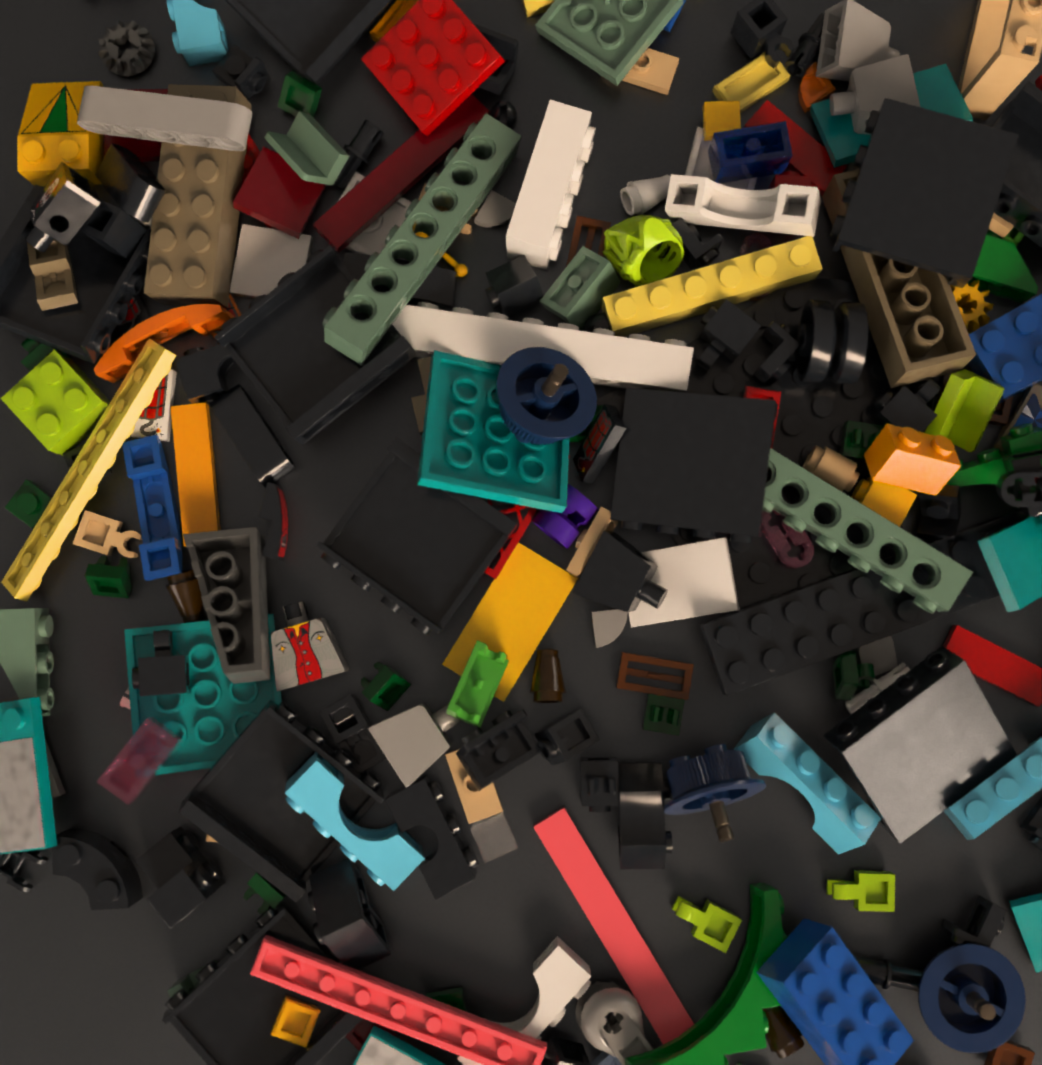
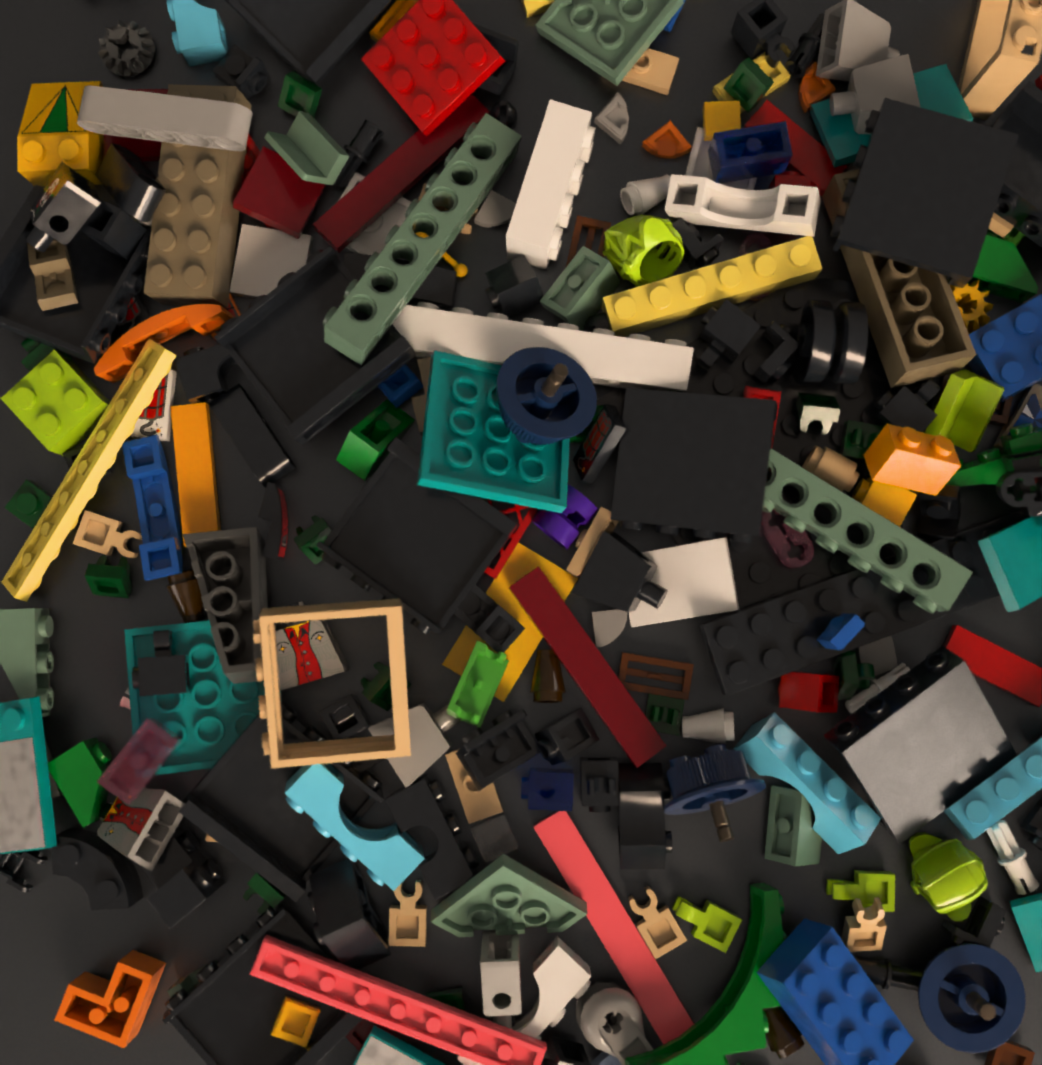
none -> green slope [48,737,114,828]
none -> orange brick [54,950,166,1048]
none -> light grey torso [97,787,183,871]
none -> tan window [253,599,411,768]
none -> dark green tile [293,515,333,565]
none -> green slope [336,399,415,481]
none -> blue tile [378,364,423,408]
none -> tan plate [388,879,427,947]
none -> sand green plate [430,854,587,937]
none -> black slope [454,585,525,653]
none -> light grey torso [480,931,522,1028]
none -> dark red tile [508,566,666,768]
none -> clear blue brick [521,767,574,811]
none -> light grey tile [594,92,629,145]
none -> tan plate [628,886,687,960]
none -> orange tile [642,121,692,159]
none -> white cone [682,708,735,745]
none -> dark green tile [724,58,774,112]
none -> sand green panel [764,785,822,867]
none -> red brick [778,671,840,713]
none -> tile [796,392,841,435]
none -> blue tile [817,613,865,650]
none -> tan plate [841,897,887,952]
none -> lime piece [908,832,987,922]
none -> white axle [986,820,1039,894]

